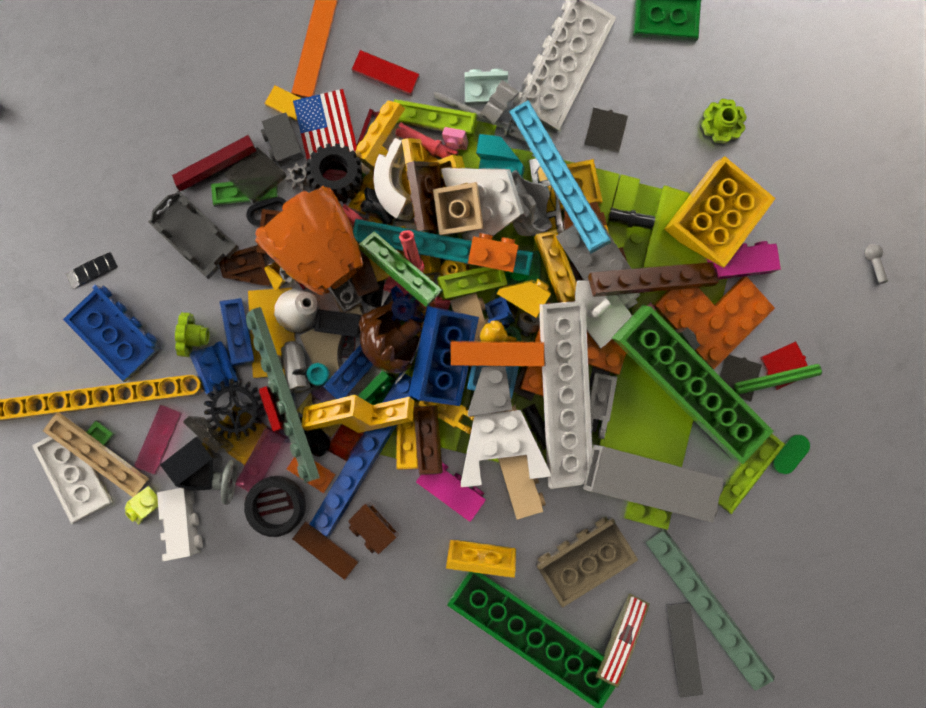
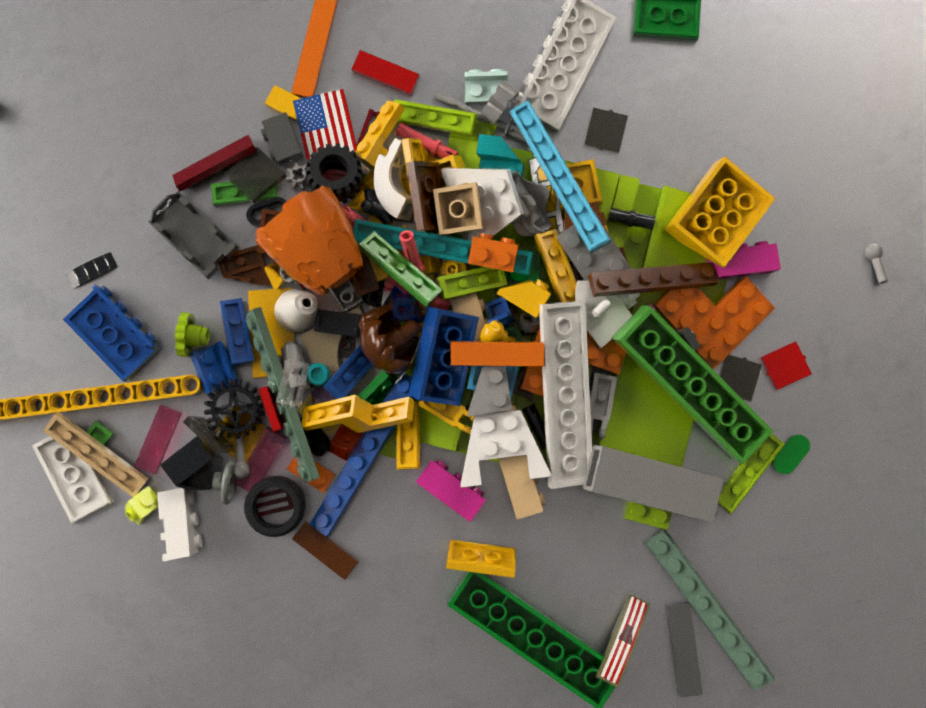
reddish brown slope [348,502,400,555] -> none
reddish brown tile [414,405,443,475] -> none
bright pink plate [442,127,468,150] -> none
dark tan bracket [535,516,638,608] -> none
lime plant [701,98,747,144] -> none
bright green axle [734,364,822,395] -> none
none -> light grey bar [233,436,250,479]
none -> clear tile [276,359,310,409]

